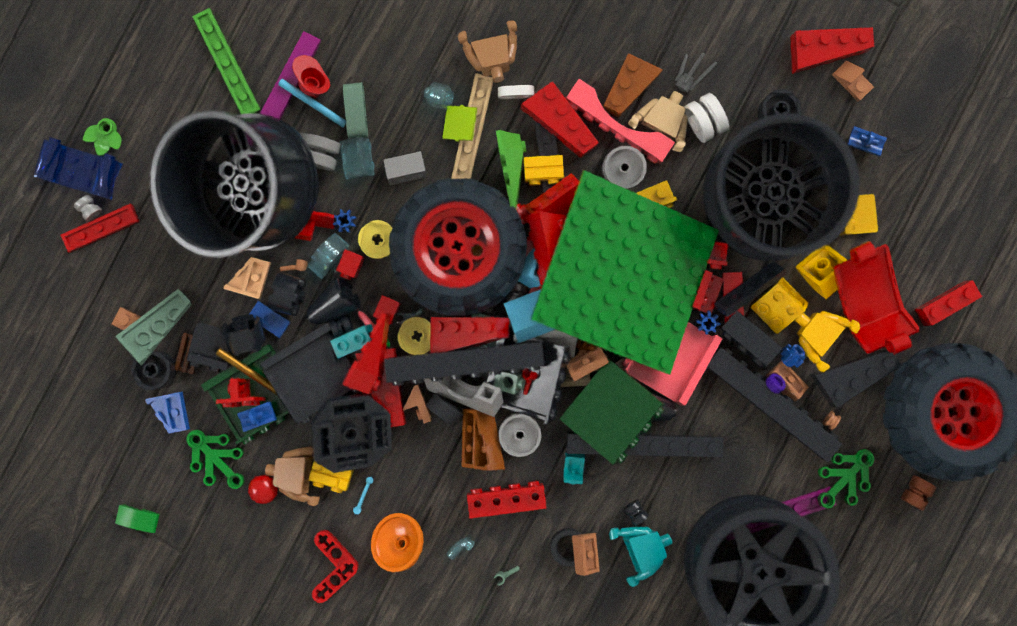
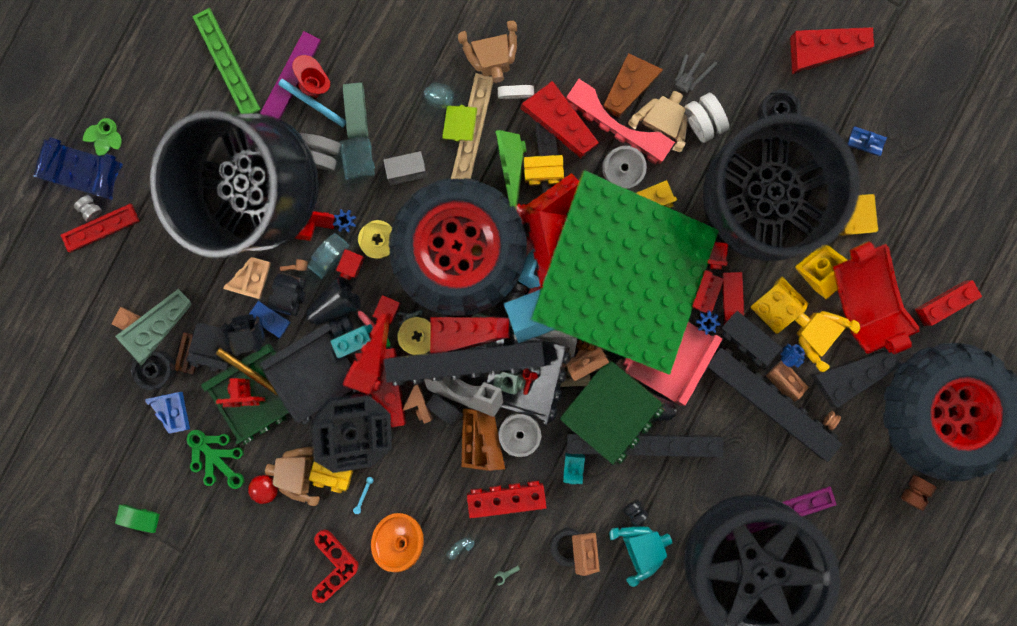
blue hips [237,402,277,432] -> none
black plate [714,262,787,317] -> none
dark purple tile [766,374,786,393] -> none
green plant [818,449,874,508] -> none
nougat slope [832,61,874,101] -> none

